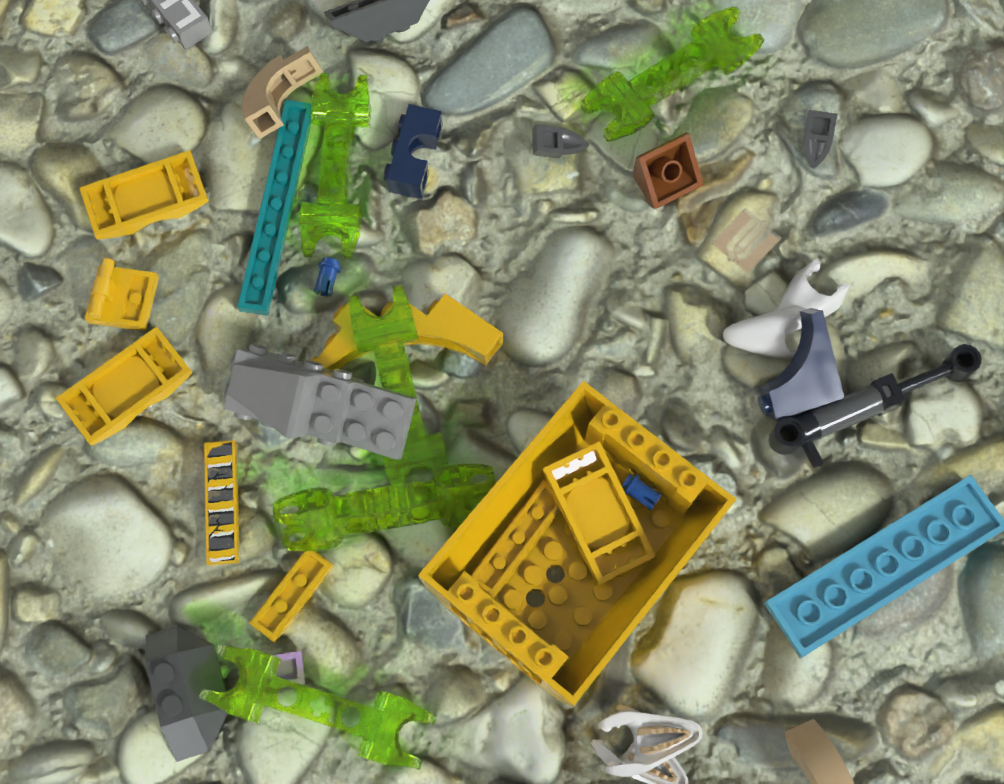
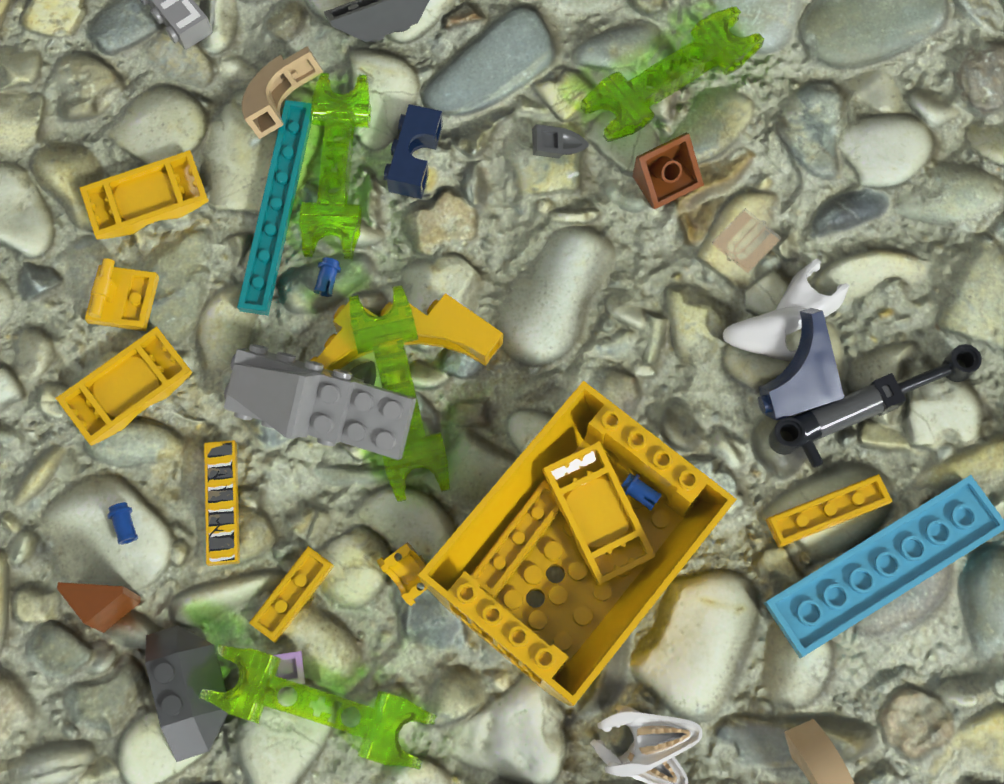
clear neon green piece [273,464,496,551] -> none
dark grey plate [803,110,838,169] -> none
none -> dark orange slope [57,582,141,633]
none -> blue pin [107,502,138,545]
none -> yellow piece [377,542,428,606]
none -> yellow tile [765,474,893,549]

